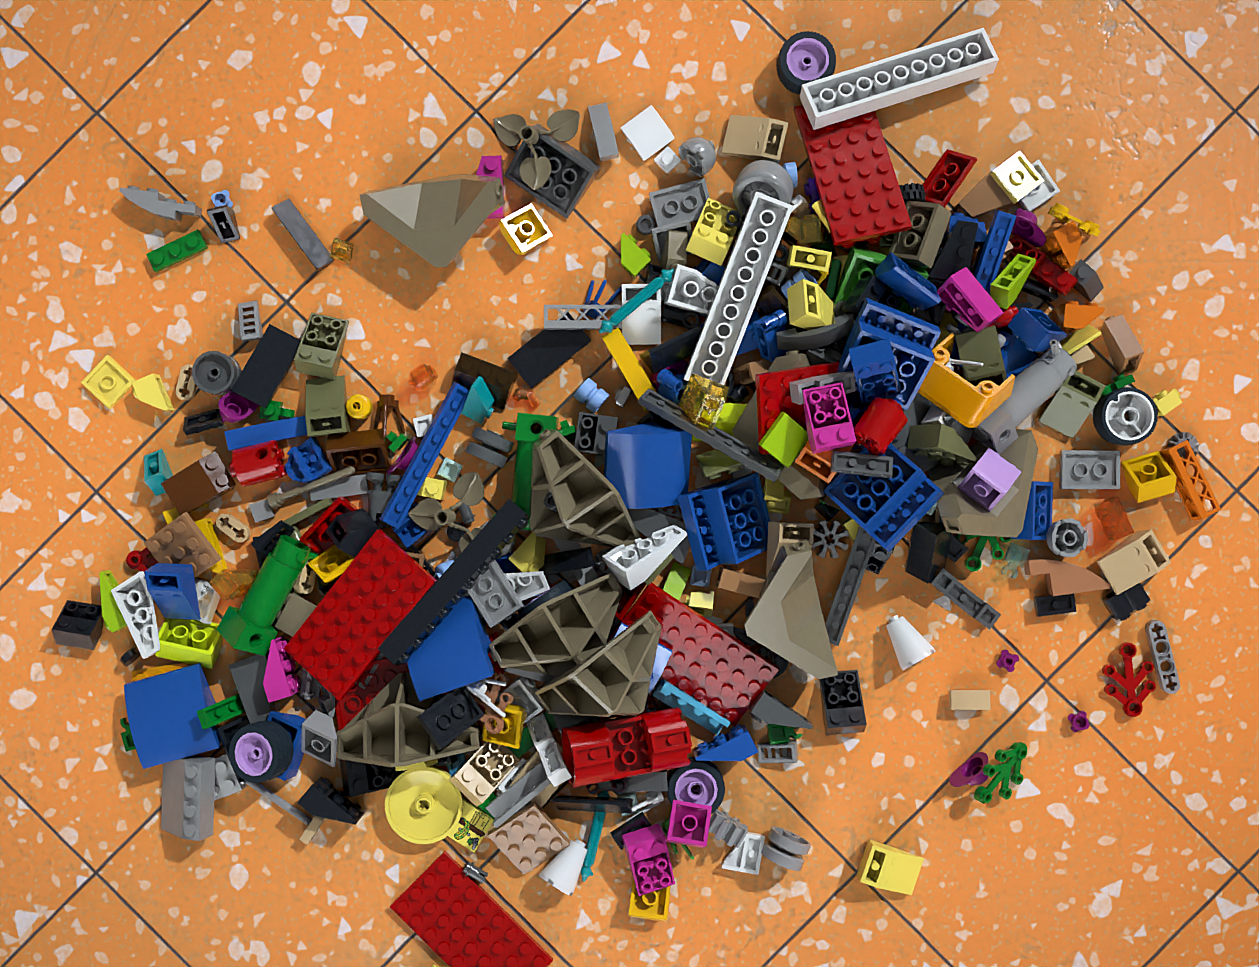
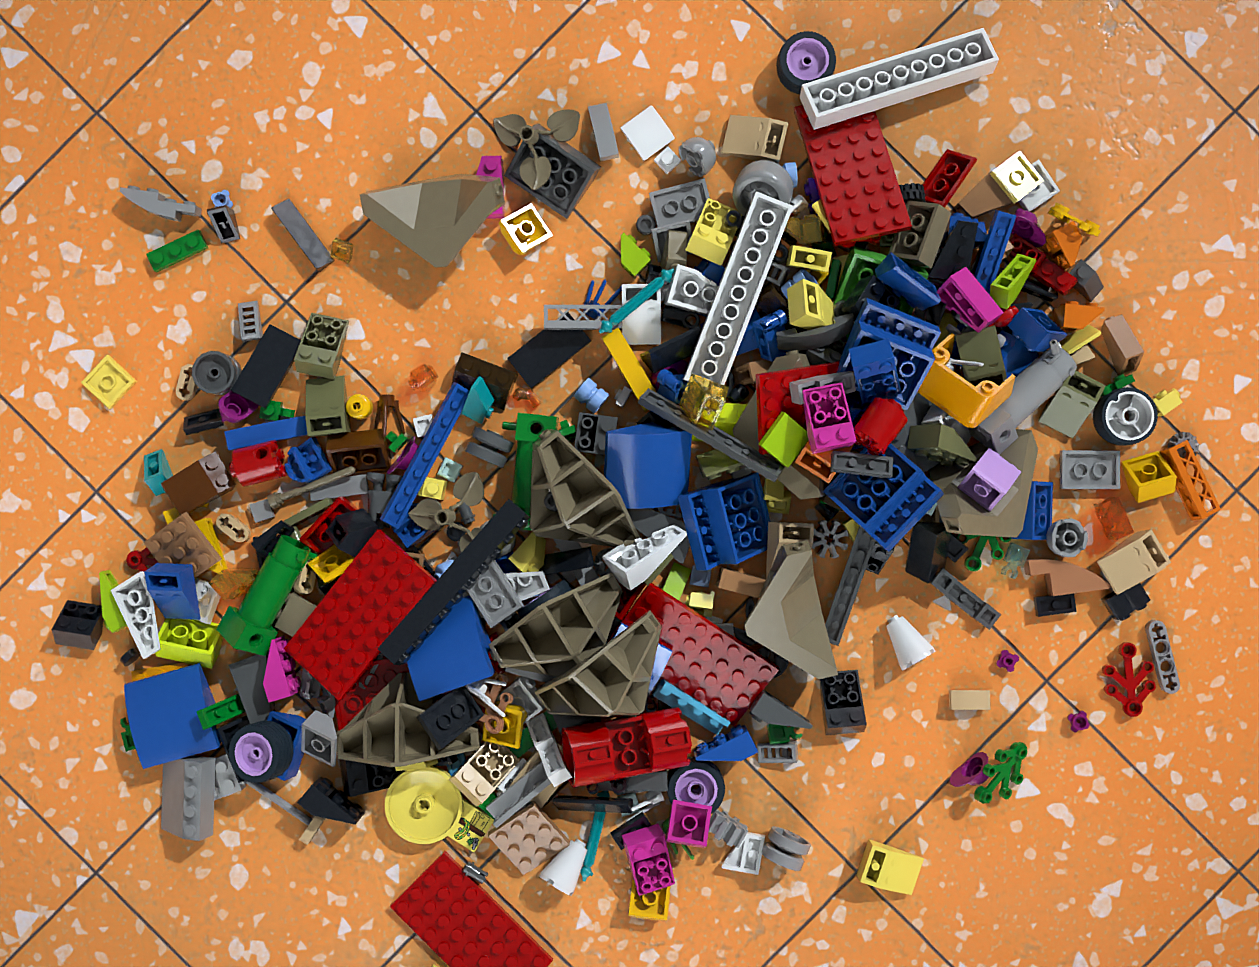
light yellow slope [132,374,174,412] -> none

